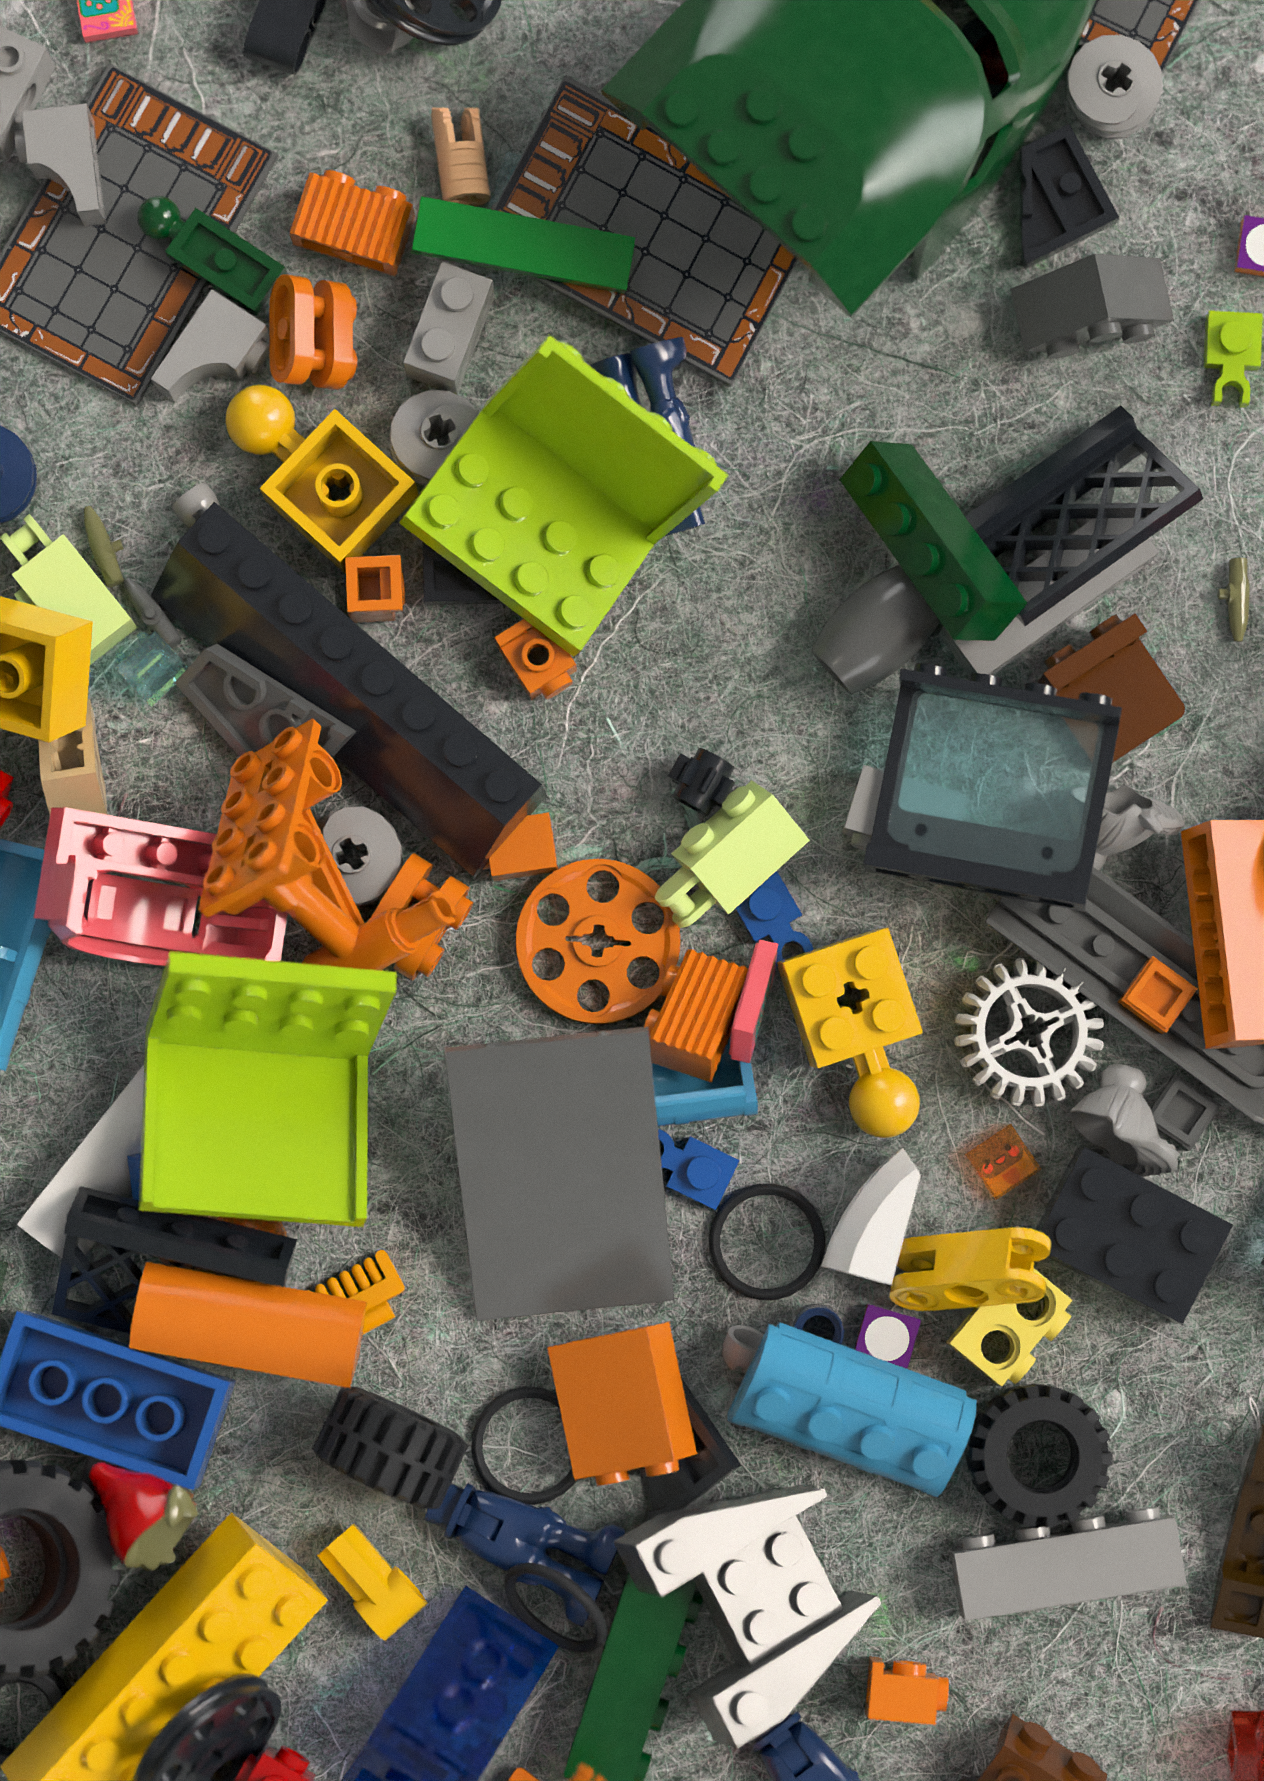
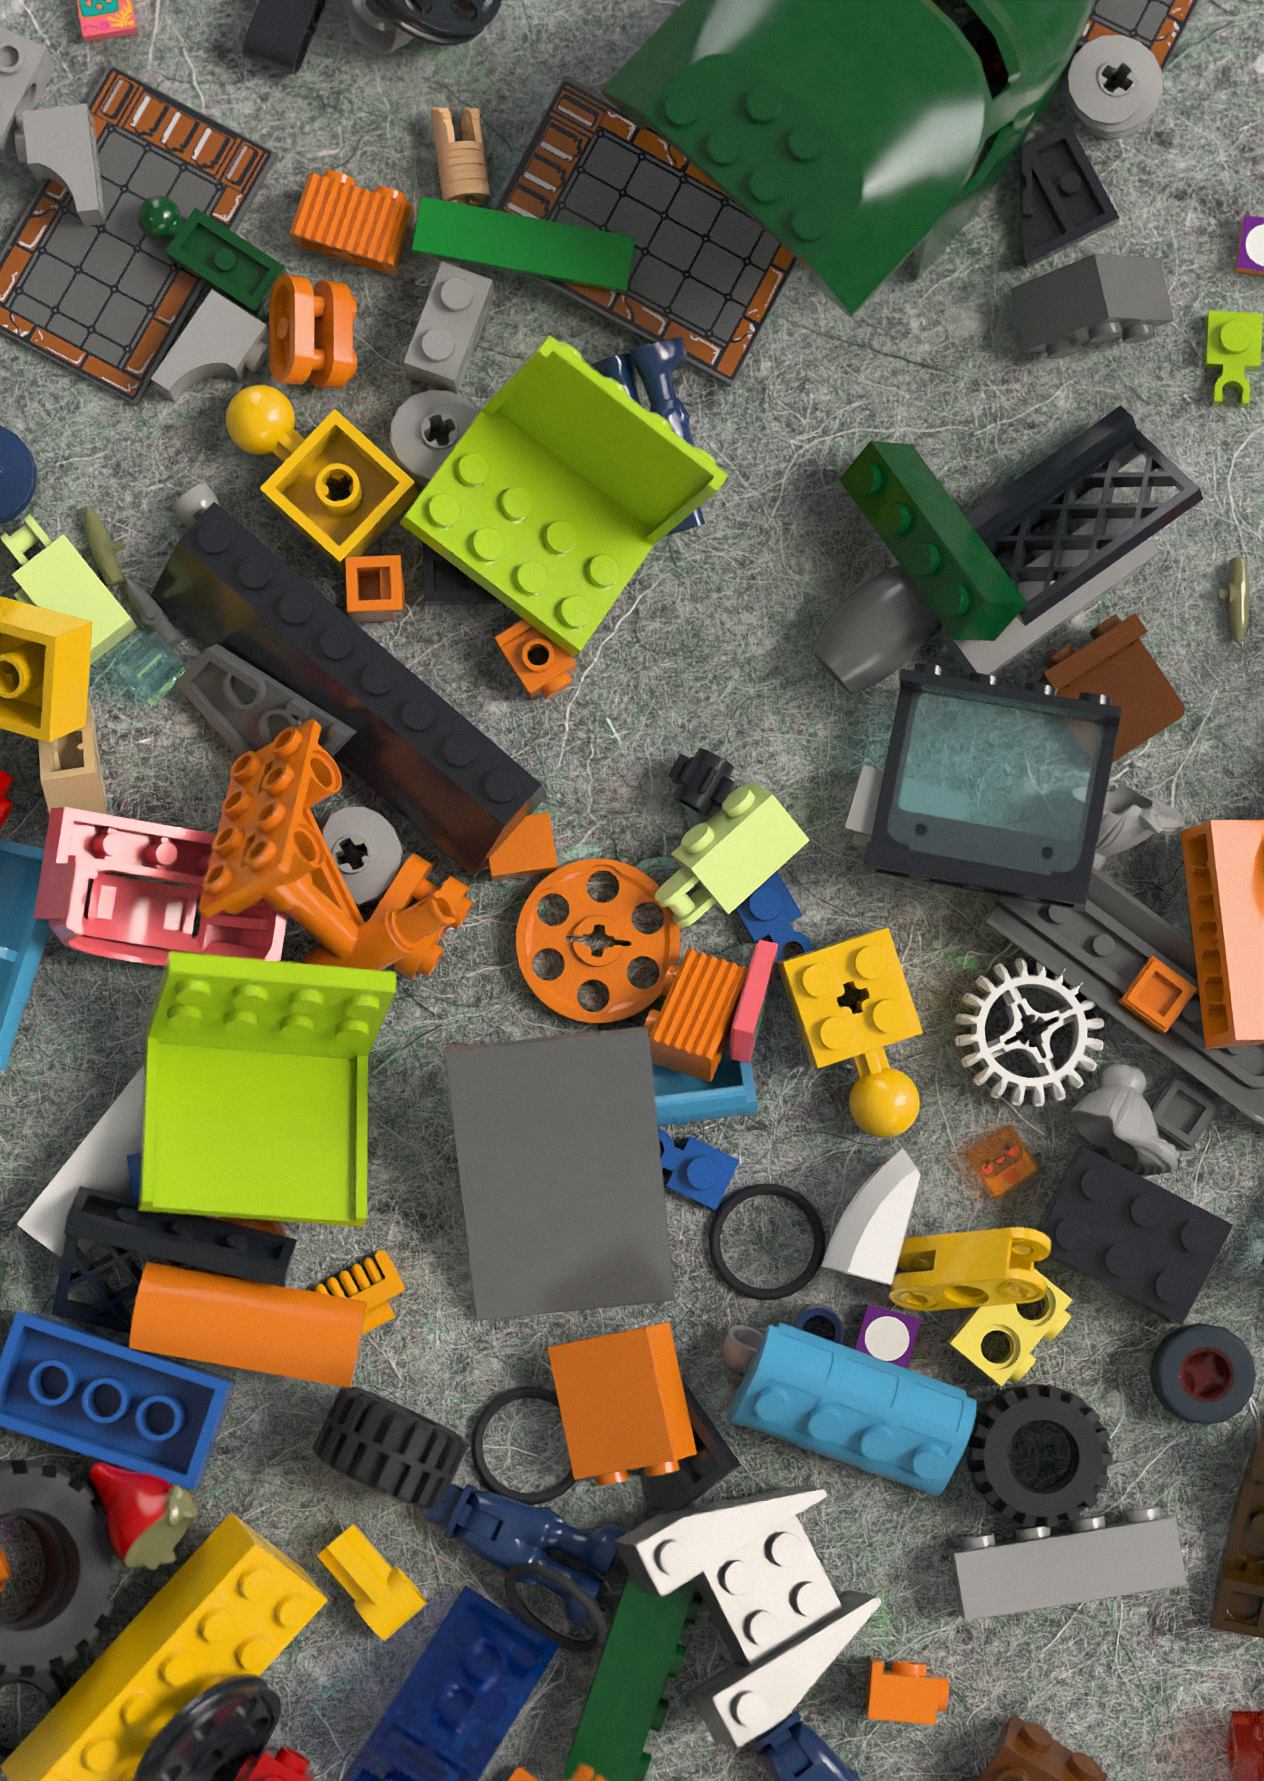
none -> black wheel [1150,1323,1256,1425]

